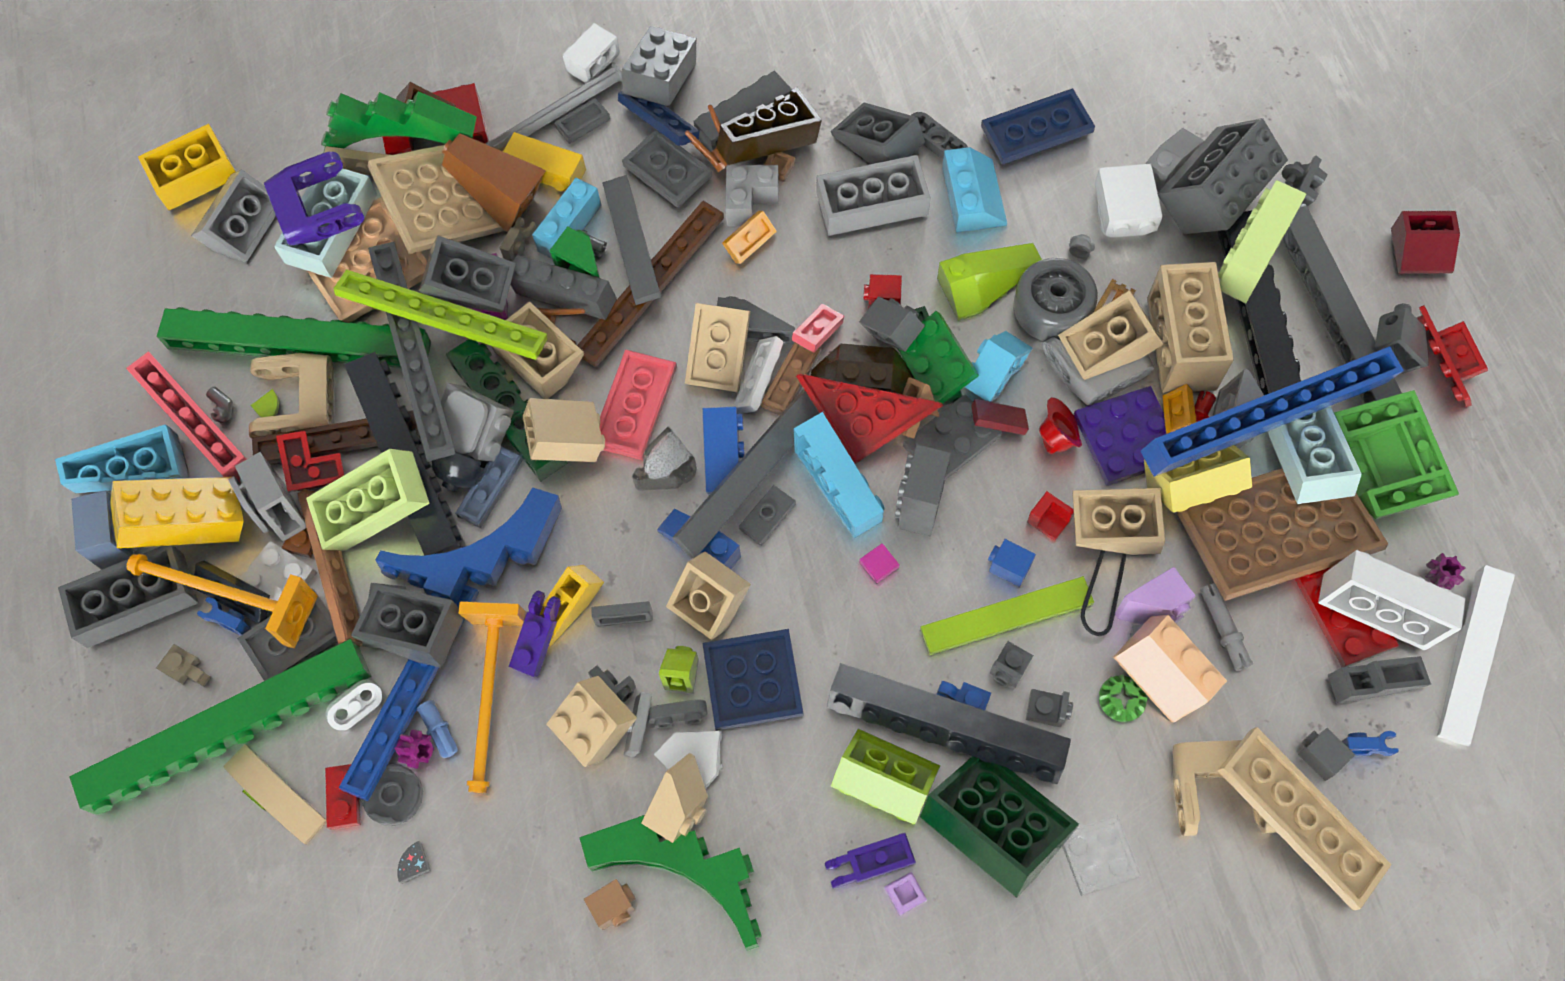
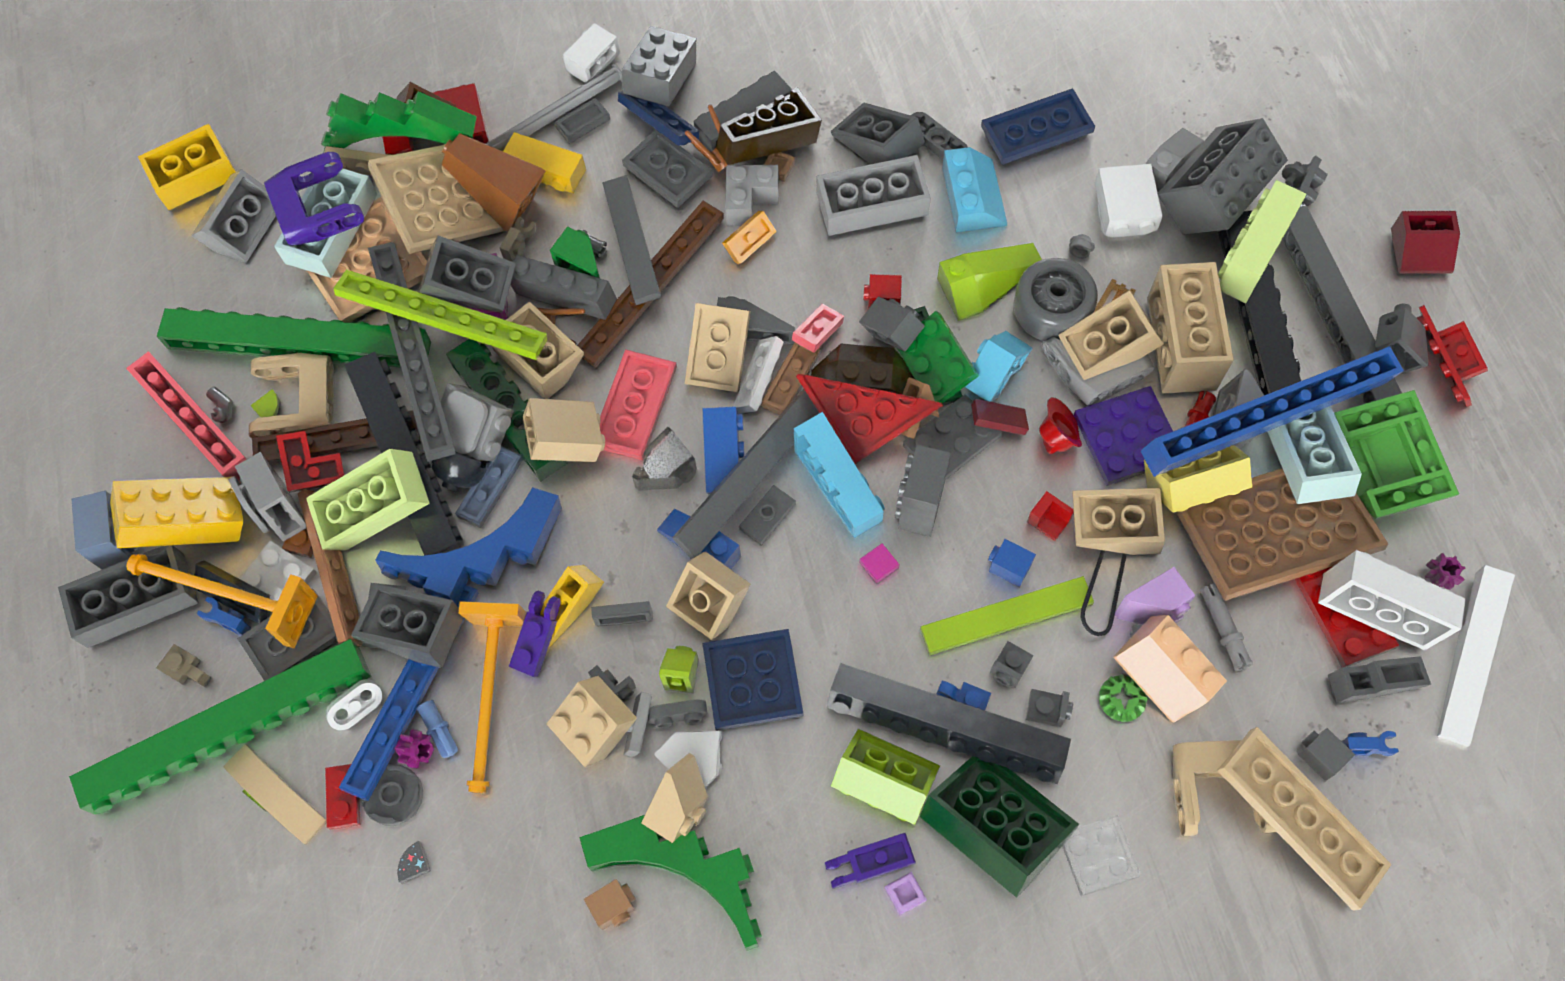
medium azure wedge [55,424,189,493] -> none
medium azure brick [532,178,602,259] -> none
light orange plate [1163,384,1196,434] -> none

